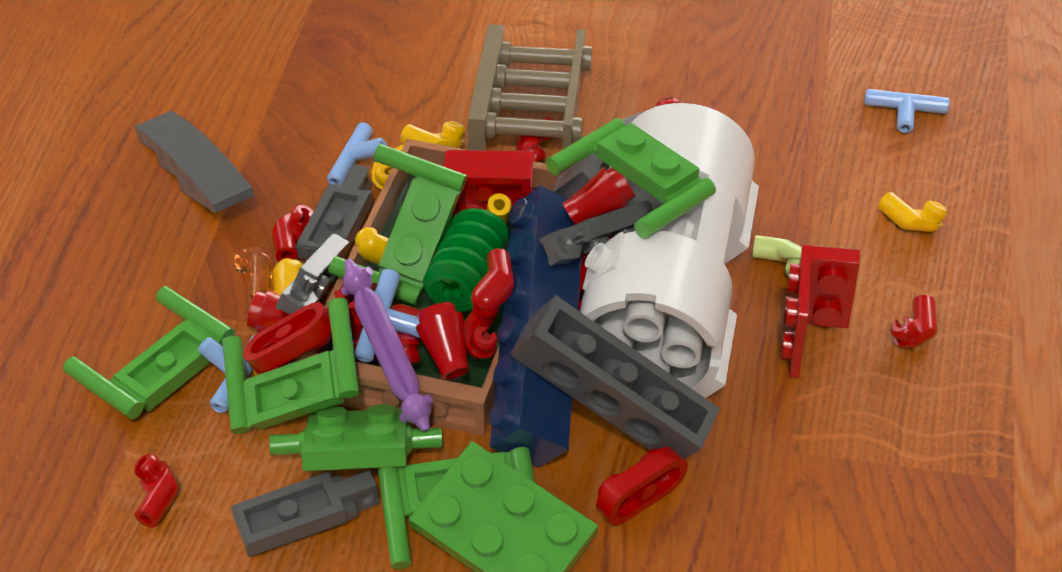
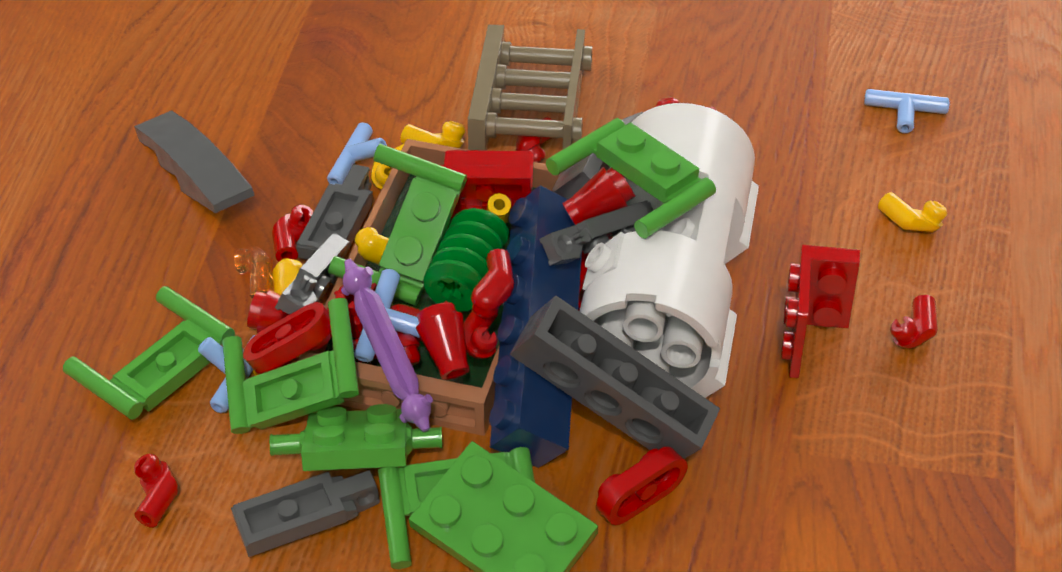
yellowish green arm [752,235,802,276] -> none

